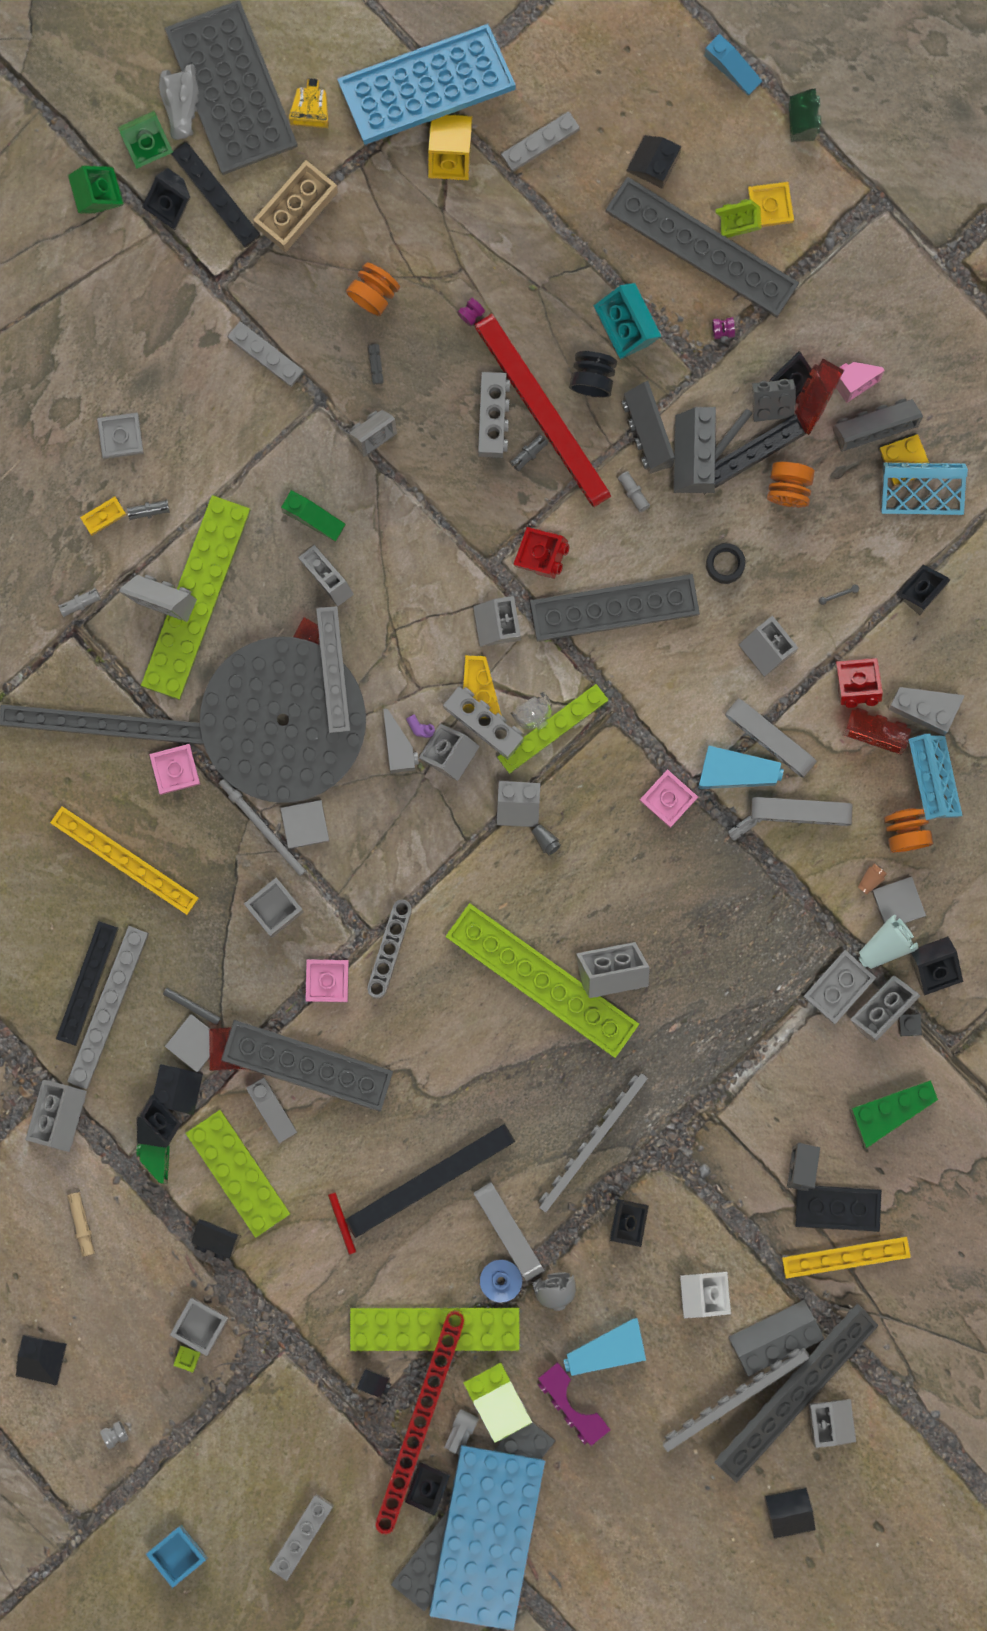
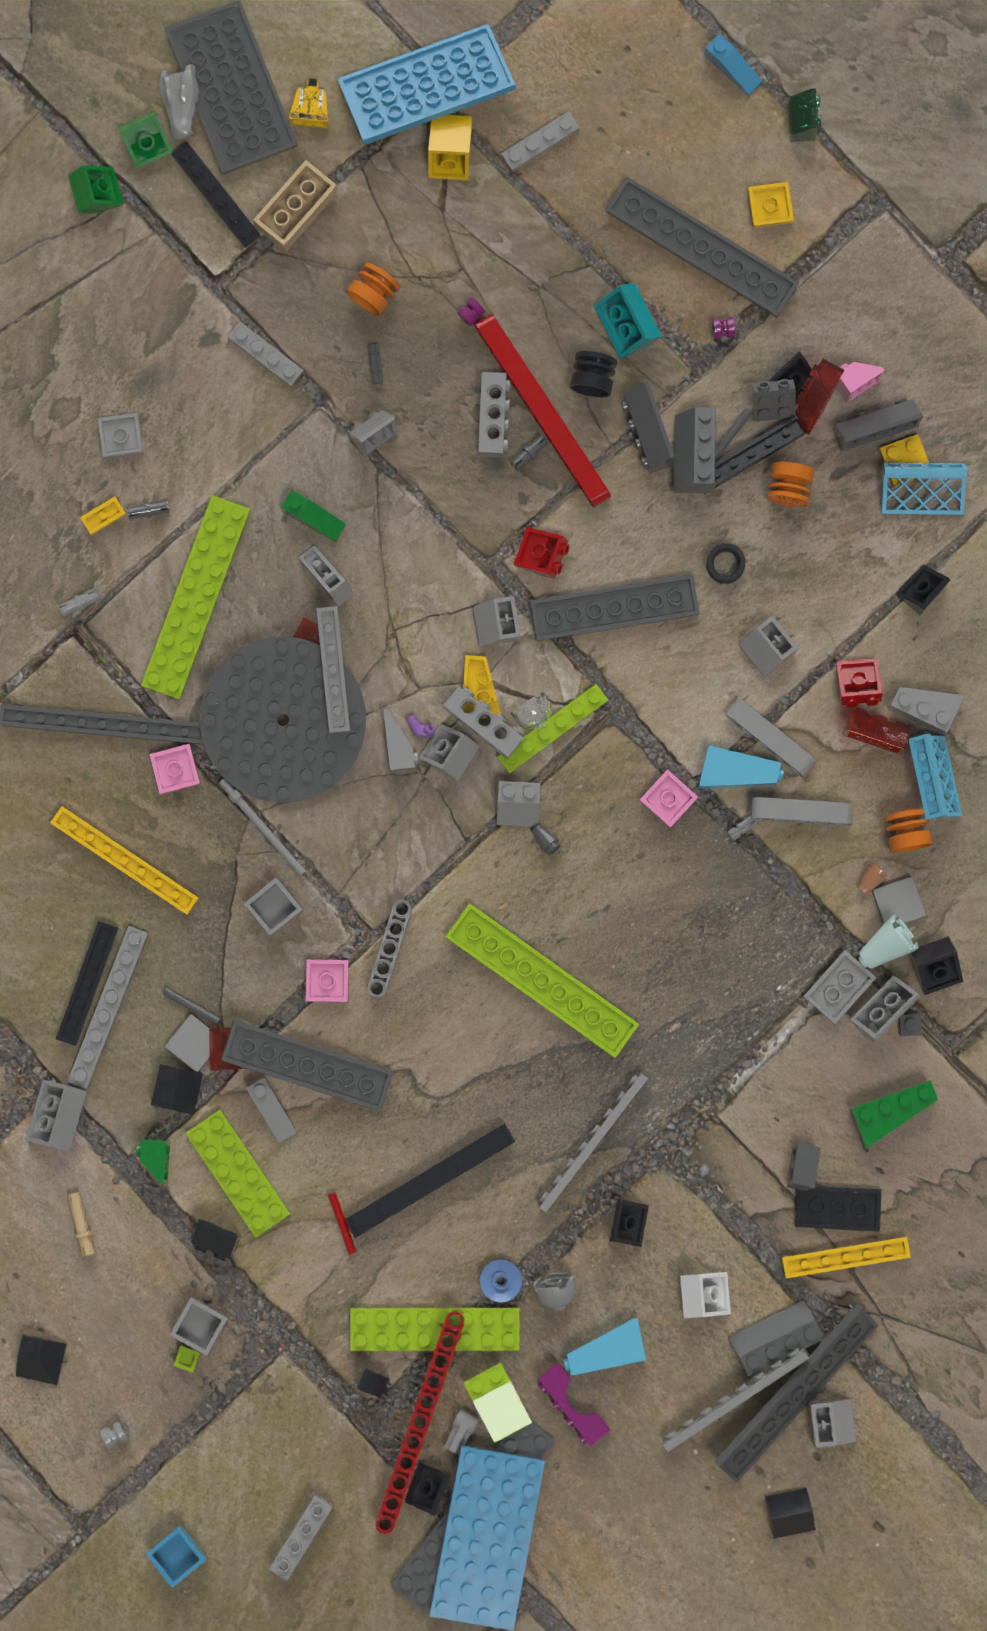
light grey slope [119,575,197,622] -> none
black slope [137,1094,181,1148] -> none
black slope [142,168,191,230] -> none
light grey tile [281,800,329,849] -> none
light grey beam [473,1182,544,1282] -> none
light grey slope [576,942,649,998] -> none
light grey pin [618,471,650,512] -> none
black slope [626,135,682,189] -> none
lime bracket [716,199,762,238] -> none
dark grey hinge [819,584,859,605] -> none

